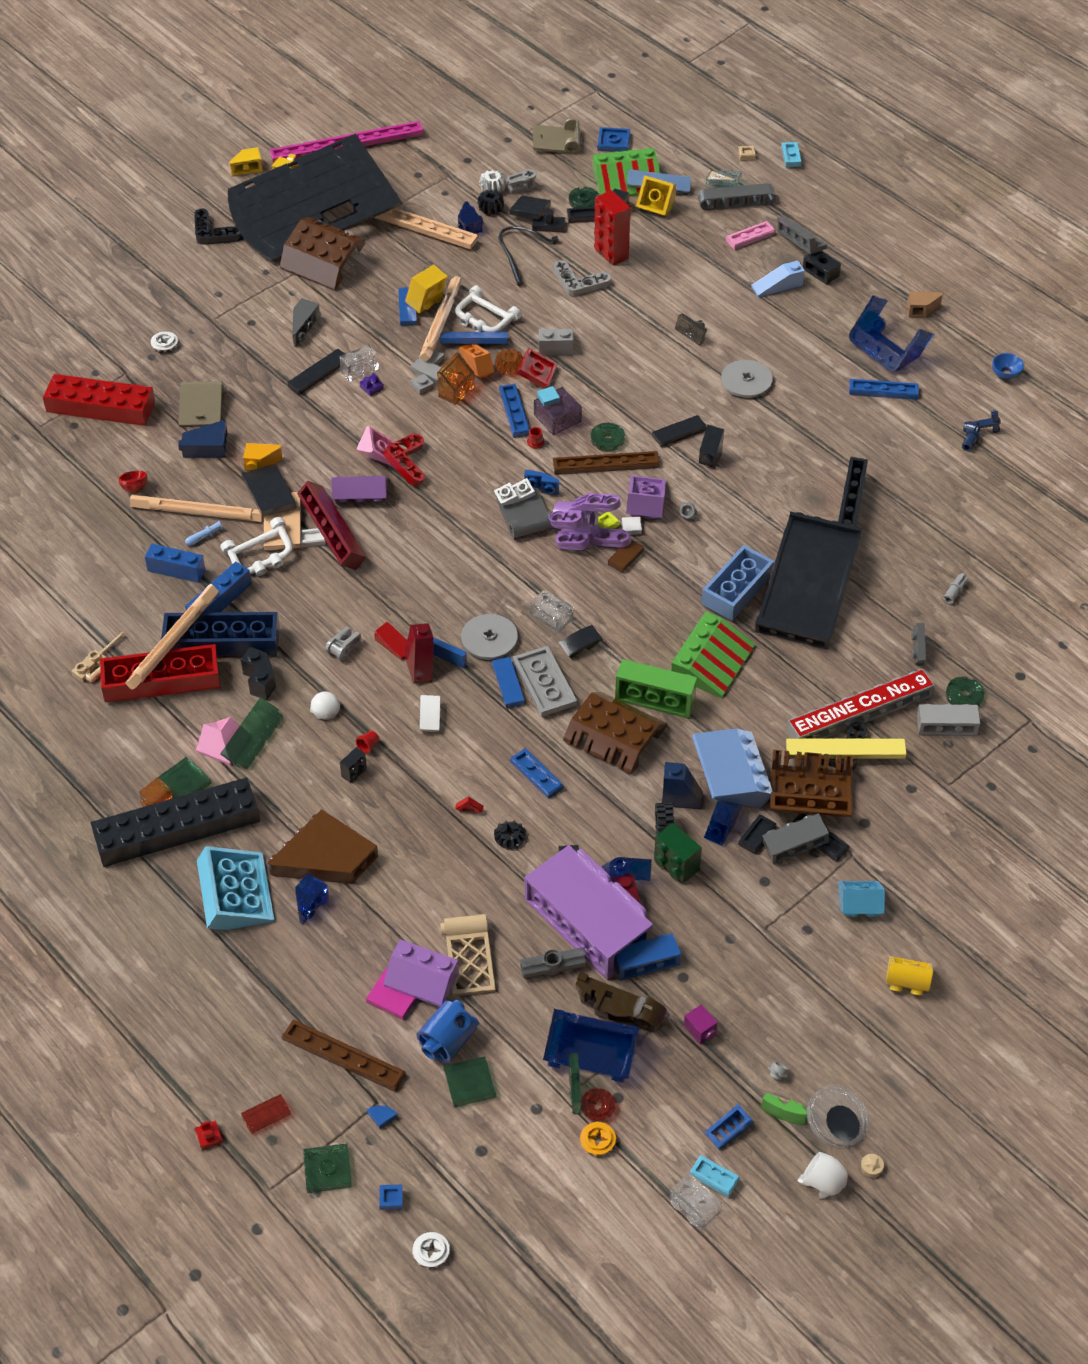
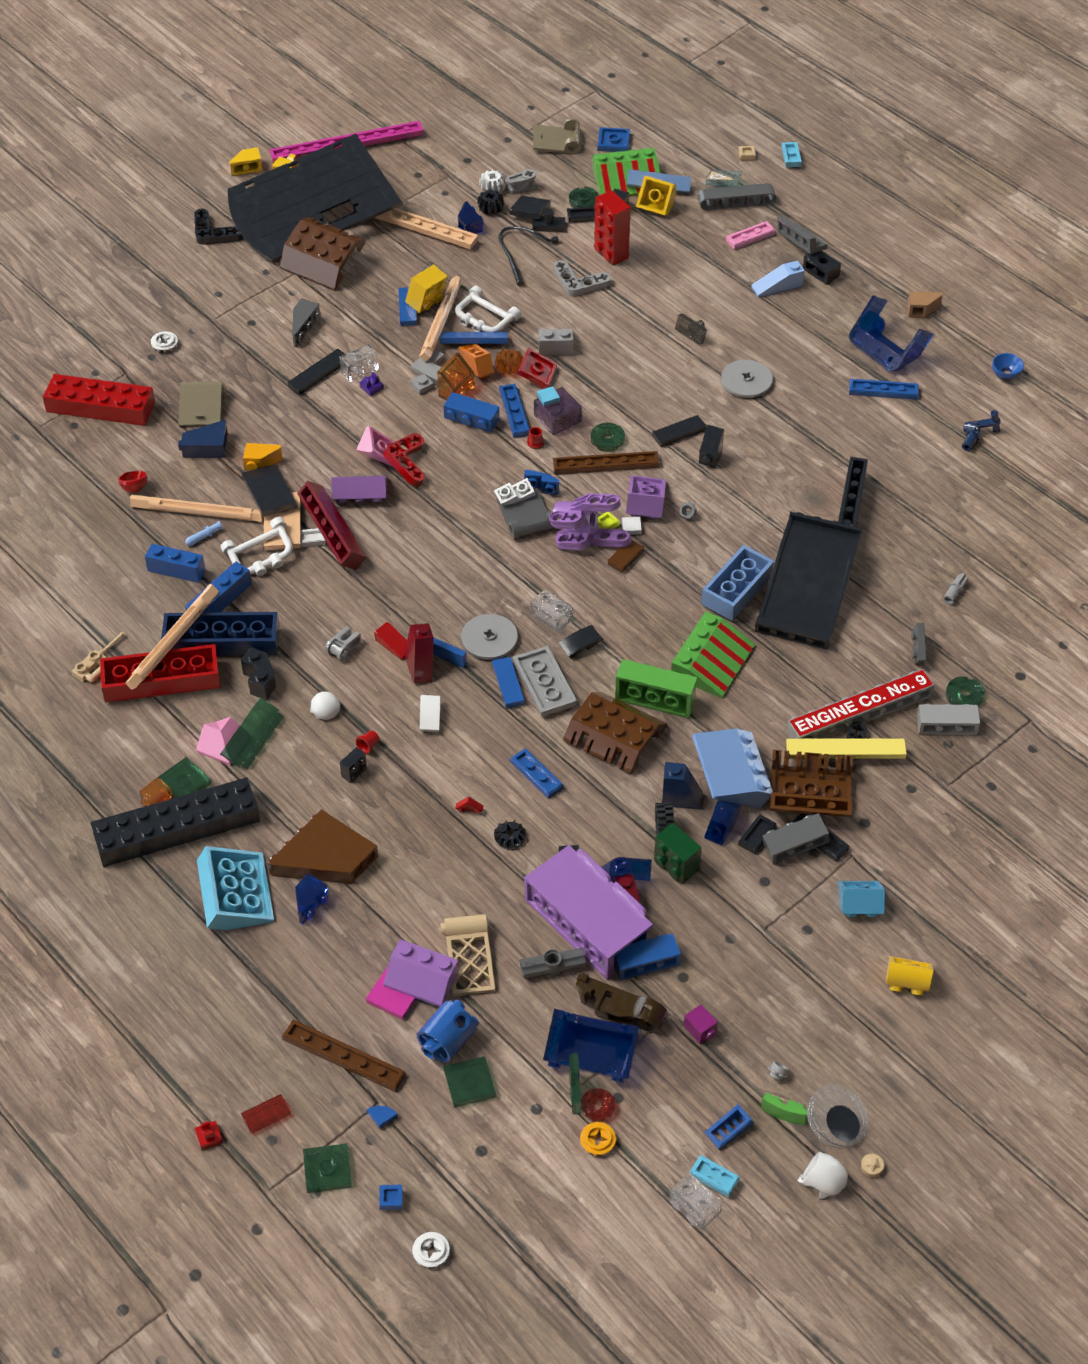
none -> blue brick [443,392,500,432]

